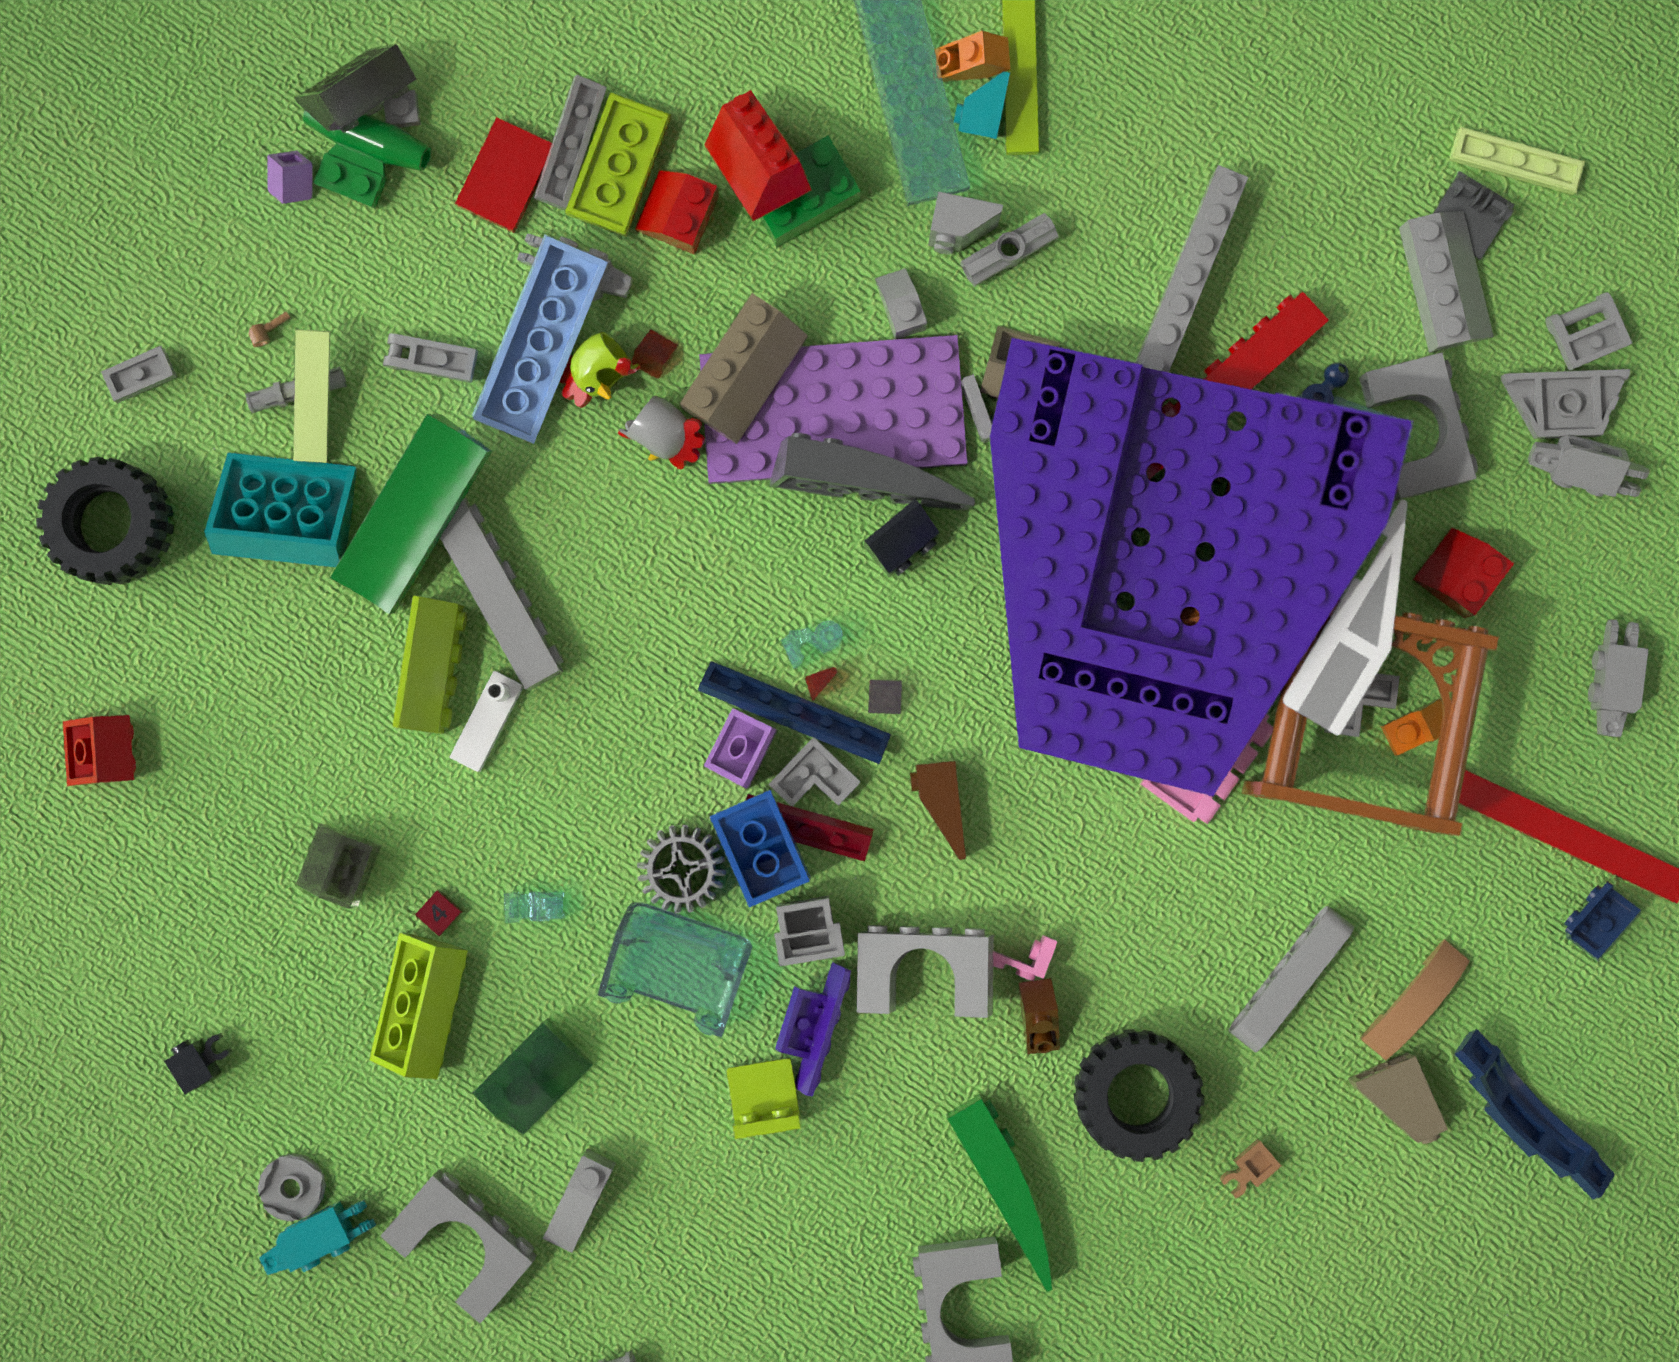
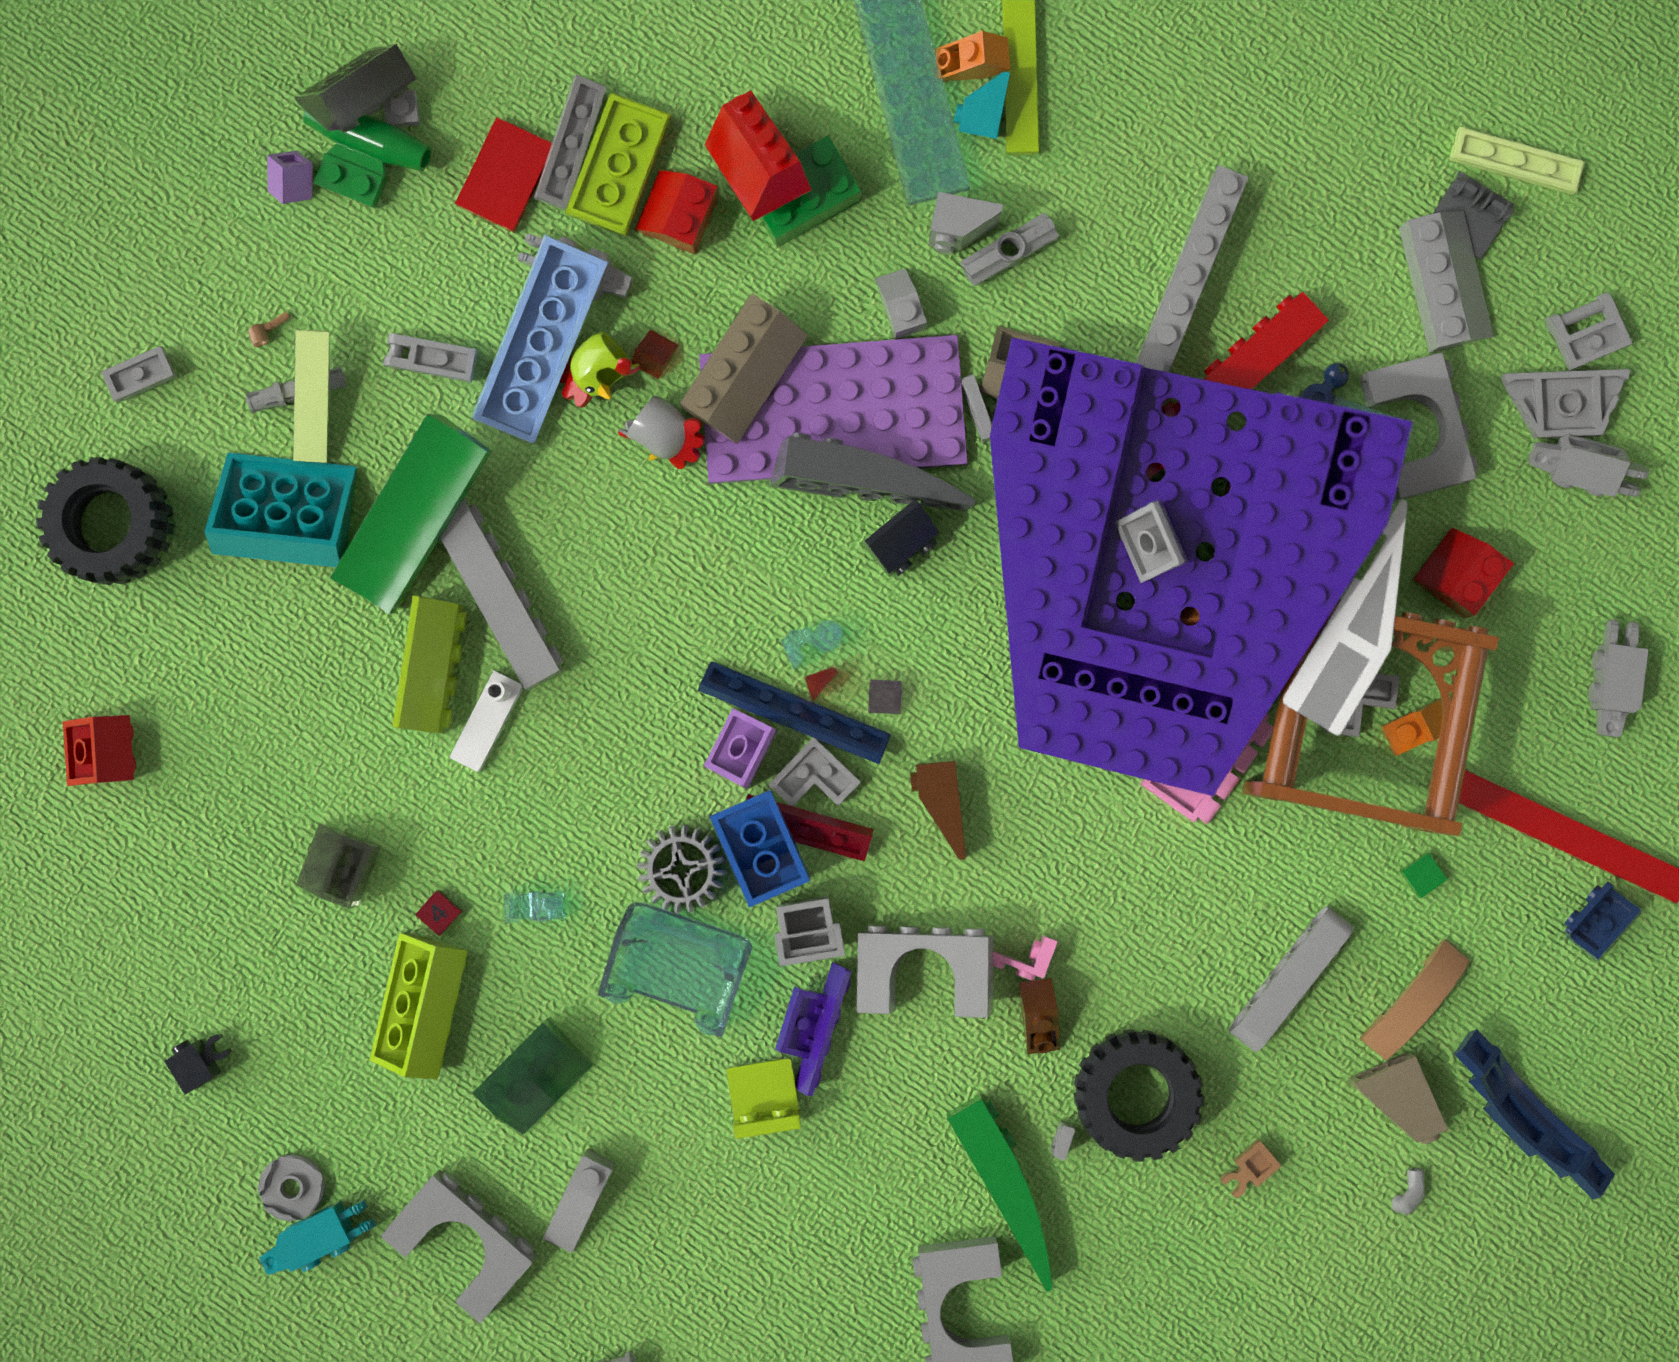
none -> light grey tile [1050,1120,1075,1161]
none -> light grey slope [1115,500,1189,583]
none -> light grey arm [1392,1168,1425,1215]
none -> green tile [1400,853,1448,898]

